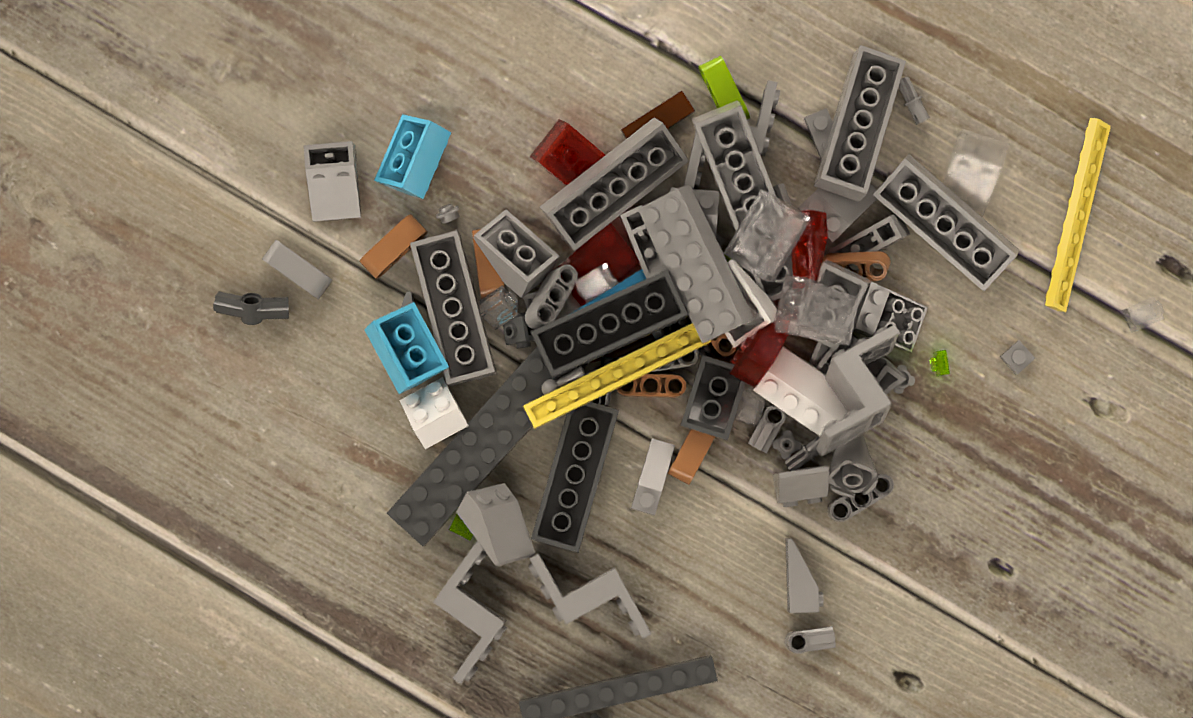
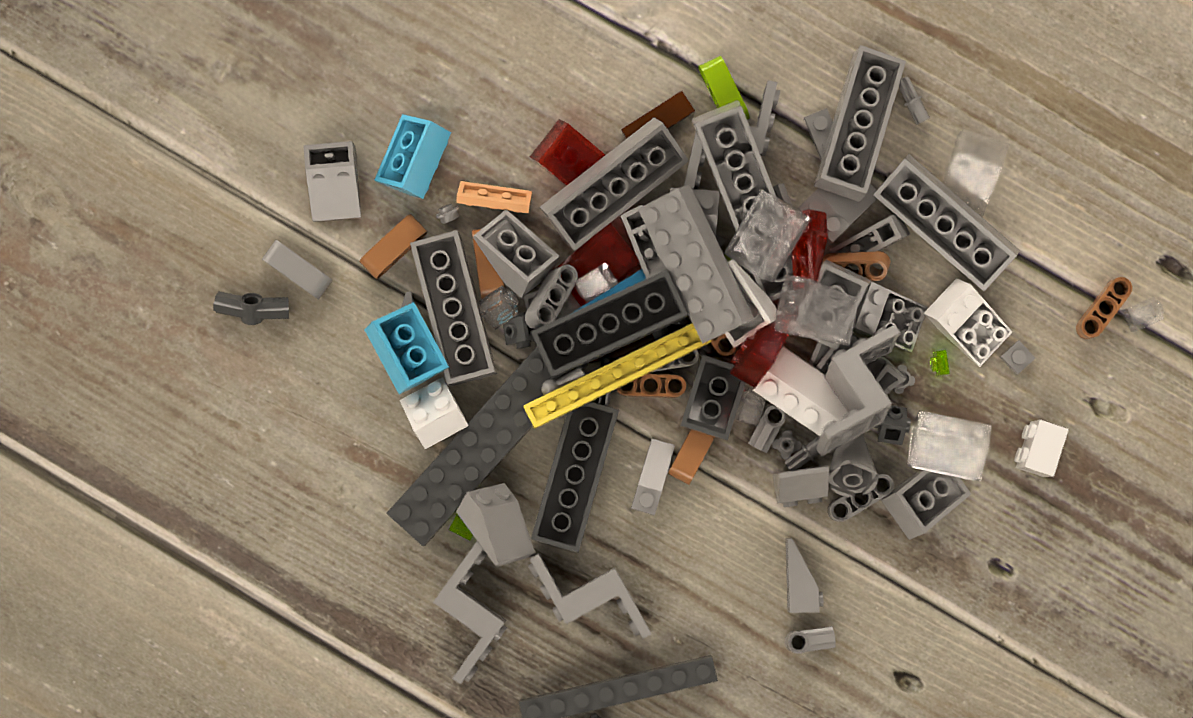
light yellow plate [1045,118,1111,312] -> none
none -> light nougat plate [456,181,532,213]
none -> dark grey brick [874,405,911,445]
none -> light grey slope [881,454,971,540]
none -> clear slope [907,410,992,481]
none -> white slope [924,278,1012,367]
none -> white brick [1014,420,1069,477]
none -> medium nougat beam [1076,277,1133,339]

